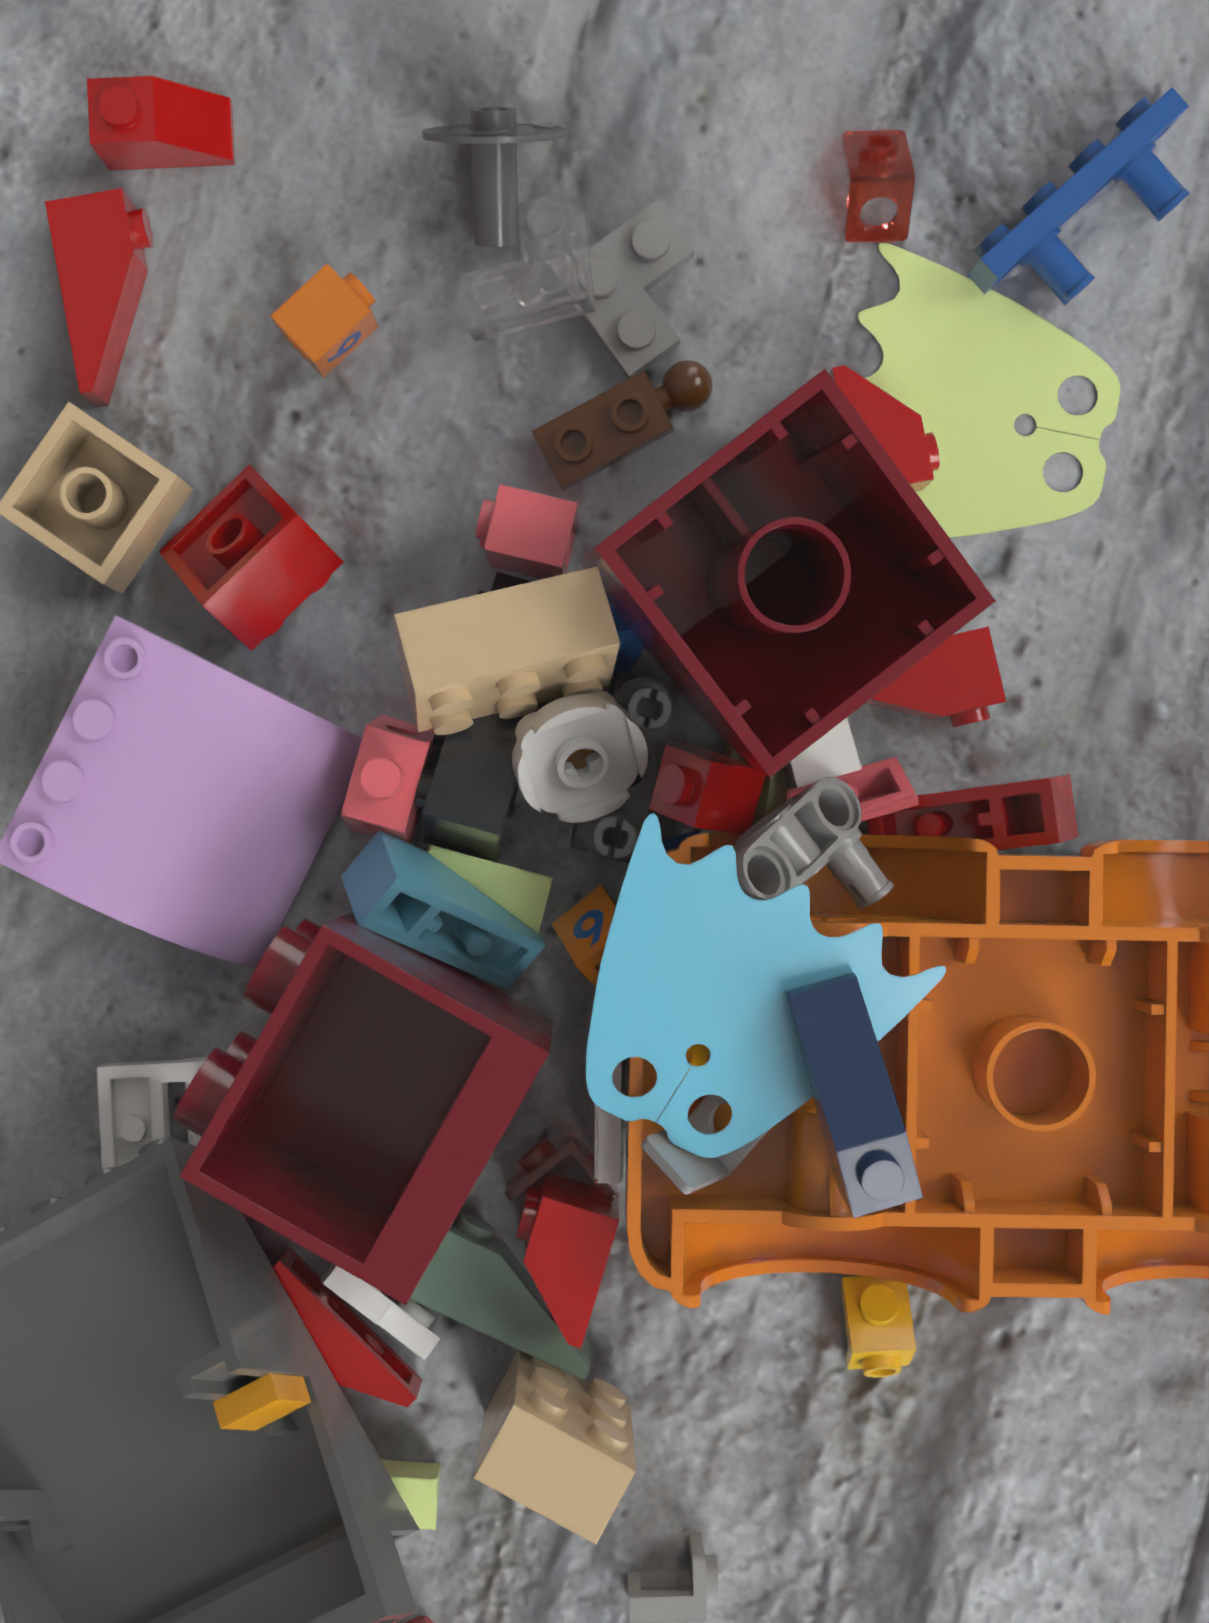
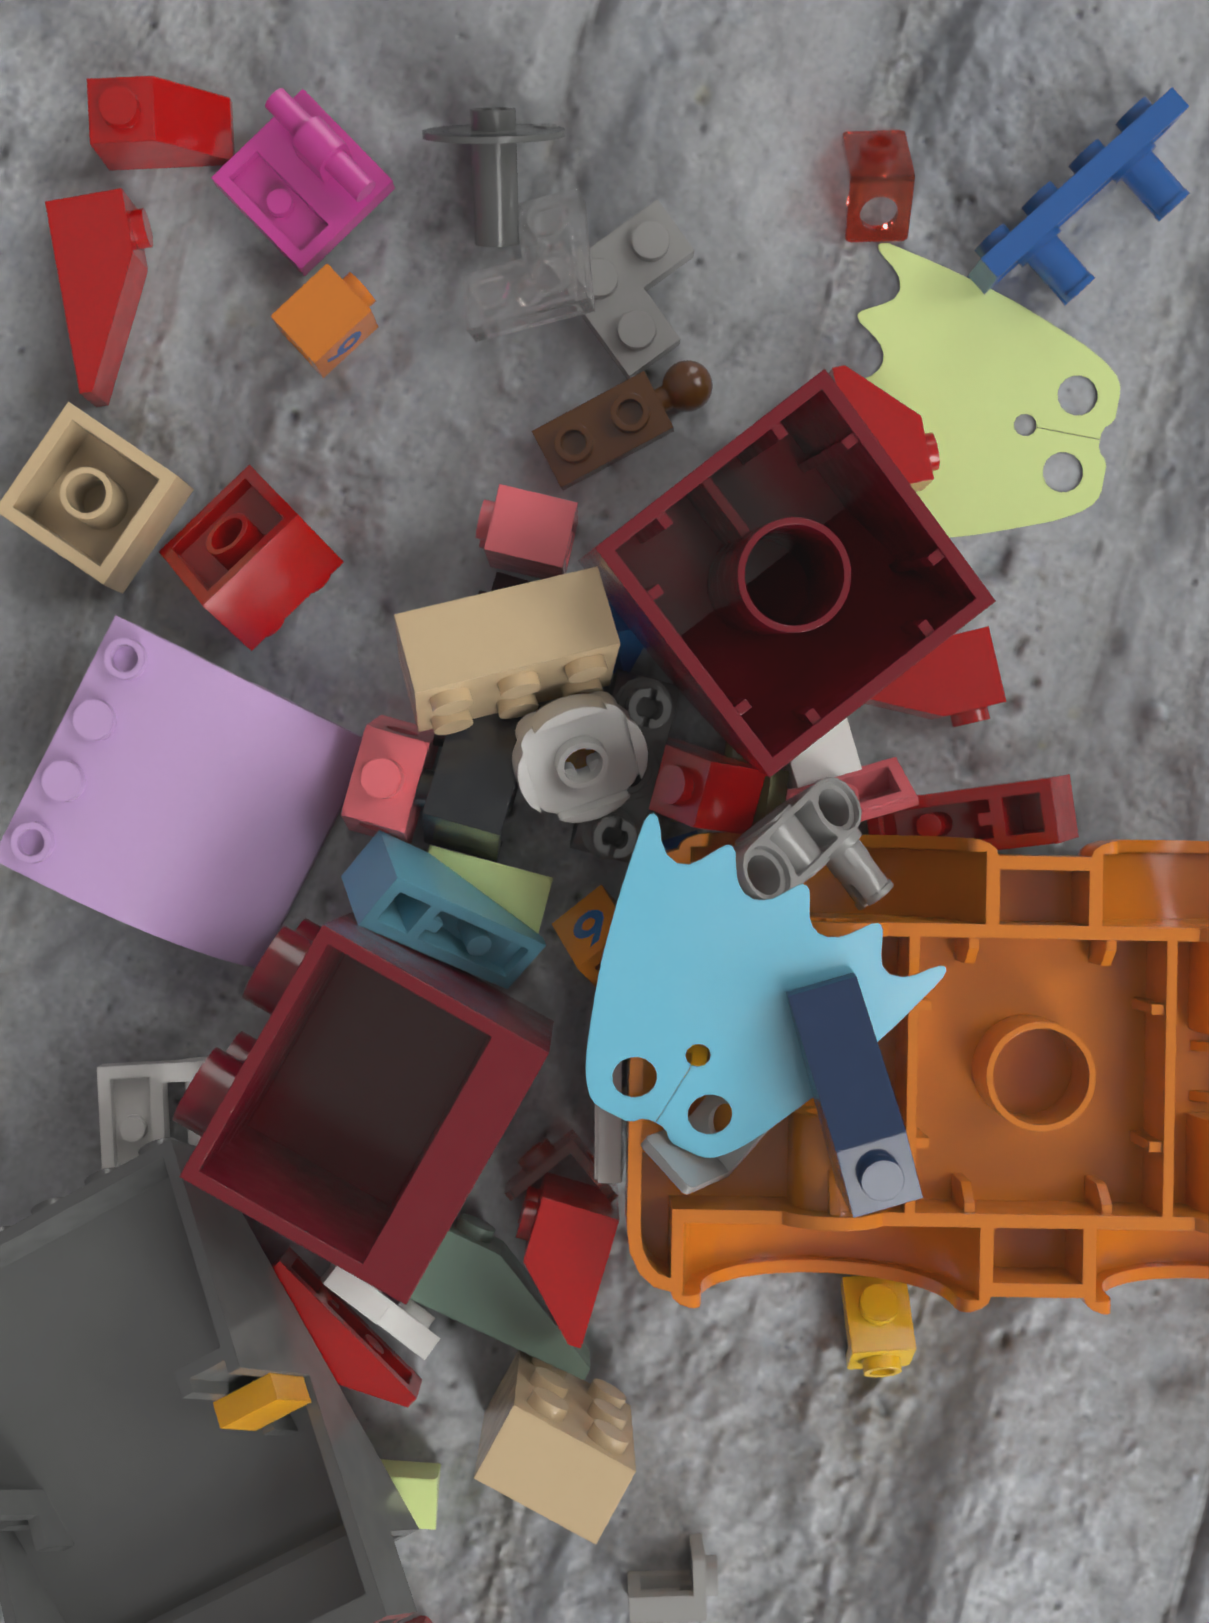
none -> dark pink plate [211,88,395,277]

